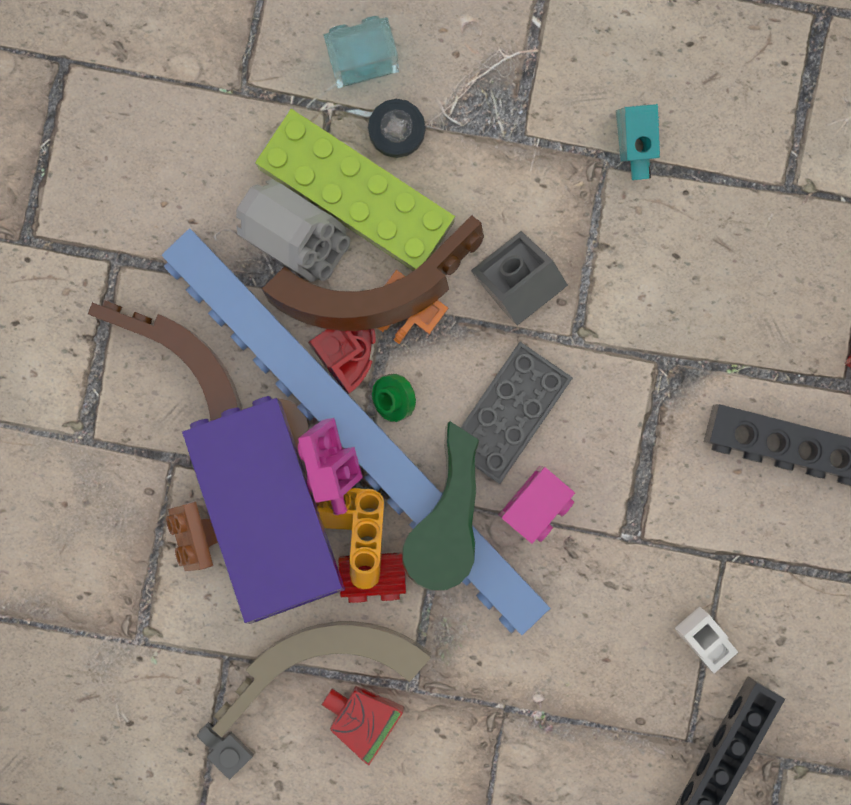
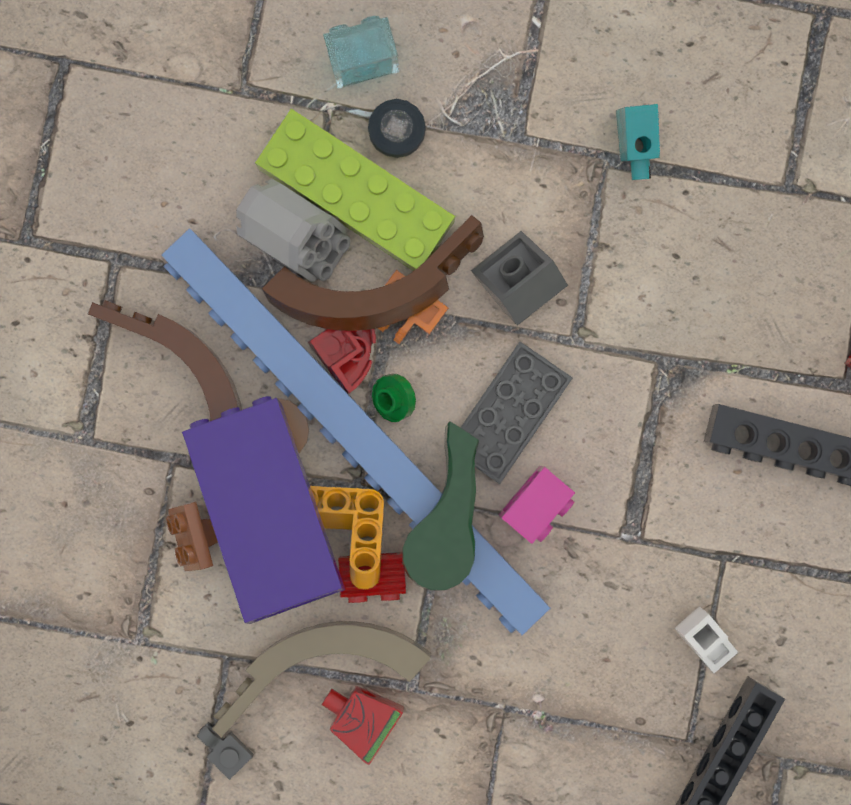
dark pink plate [298,418,362,515] -> none

